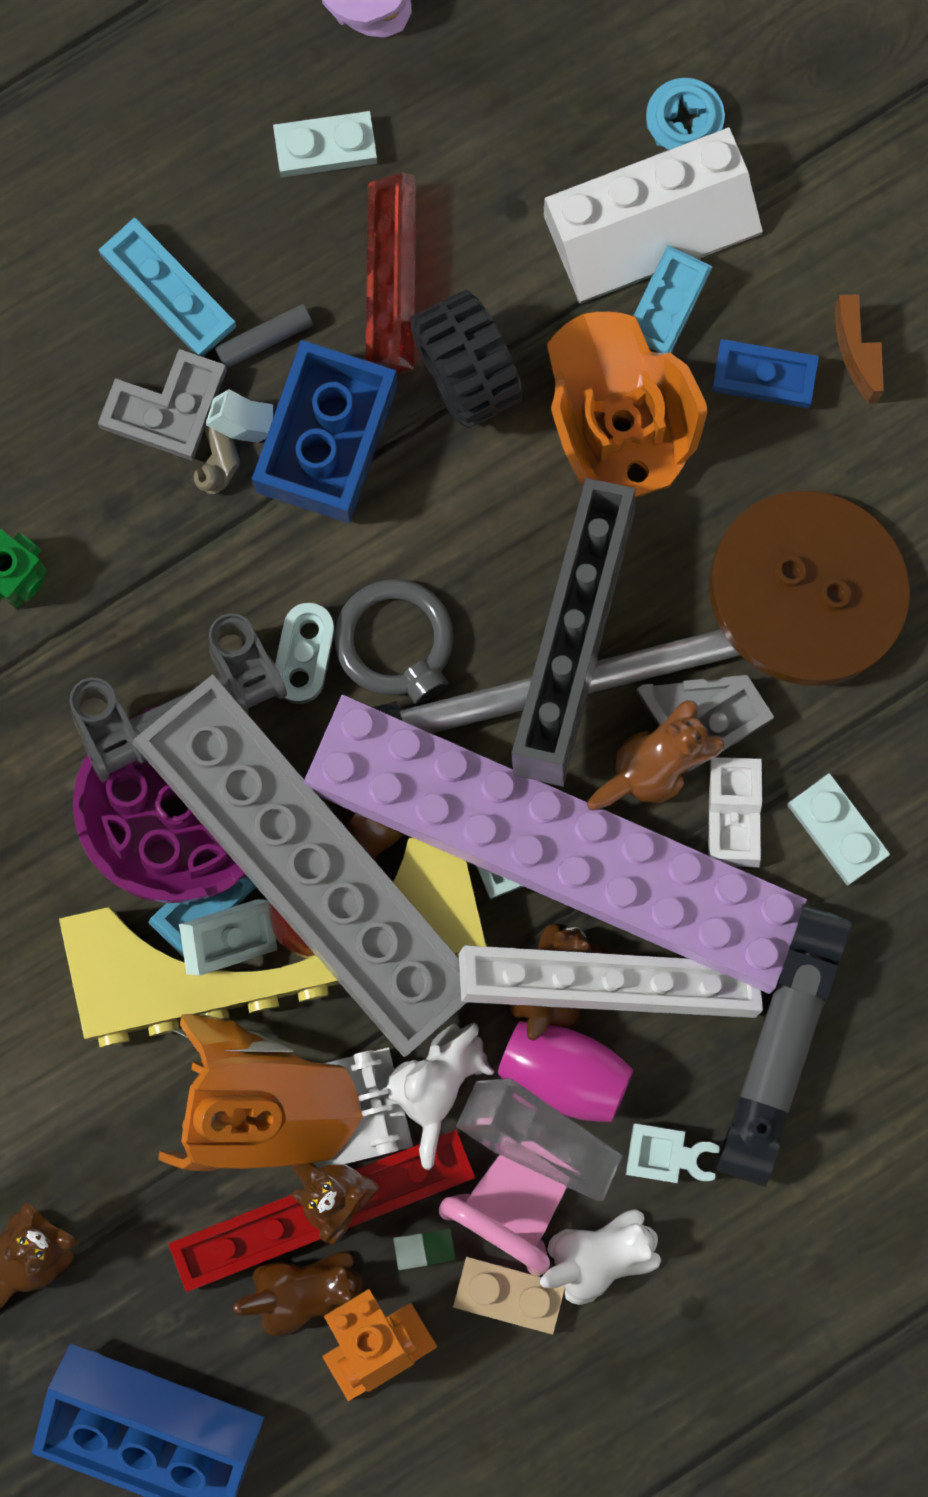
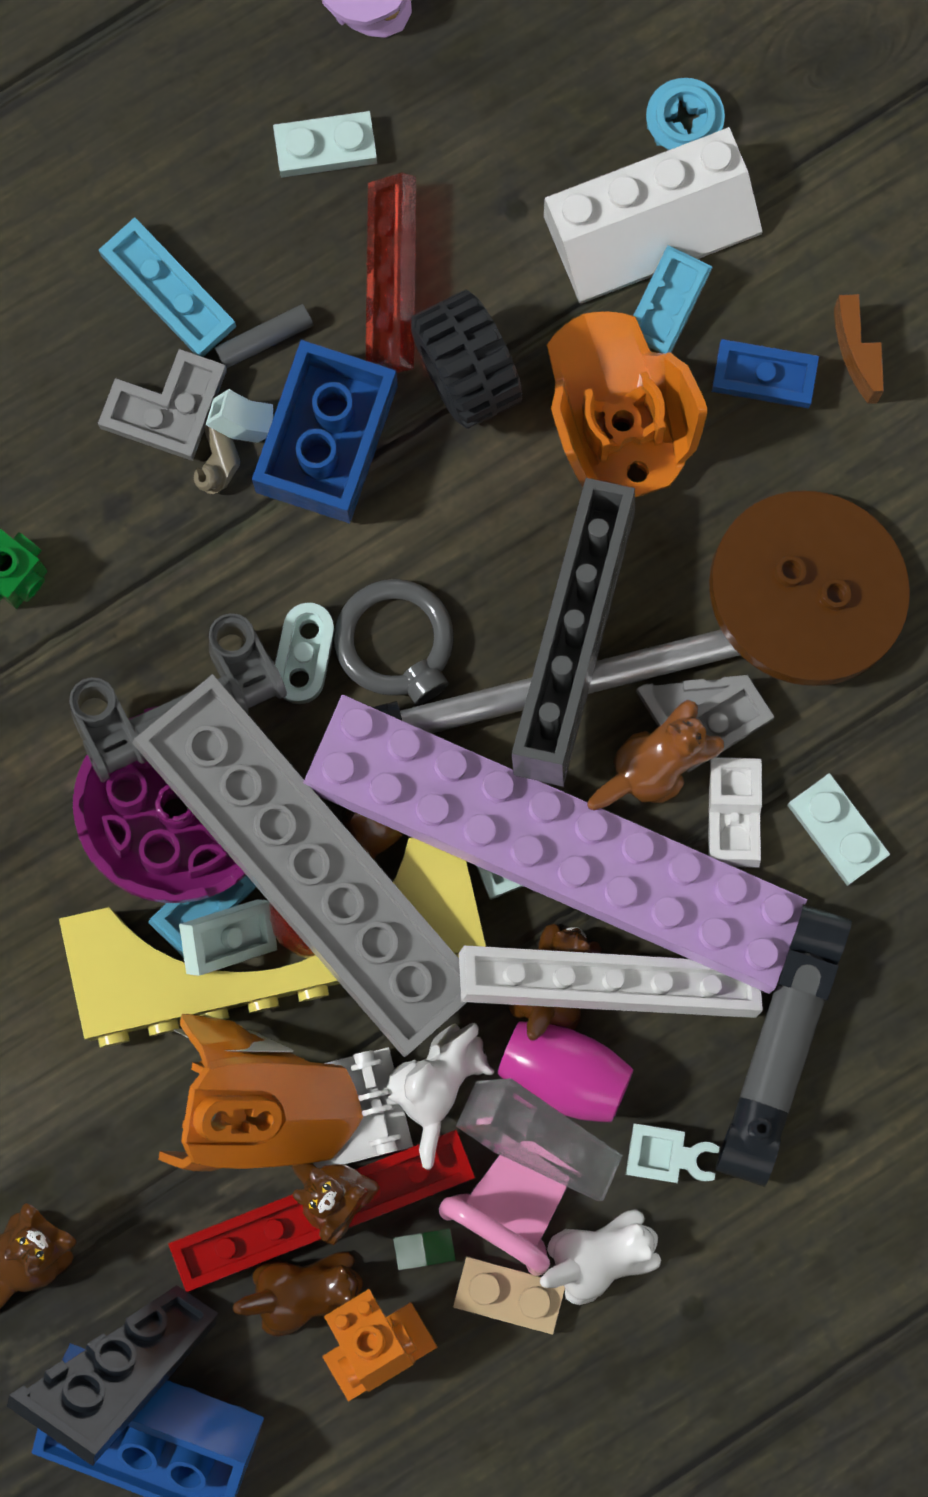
none -> black wing [7,1285,219,1466]

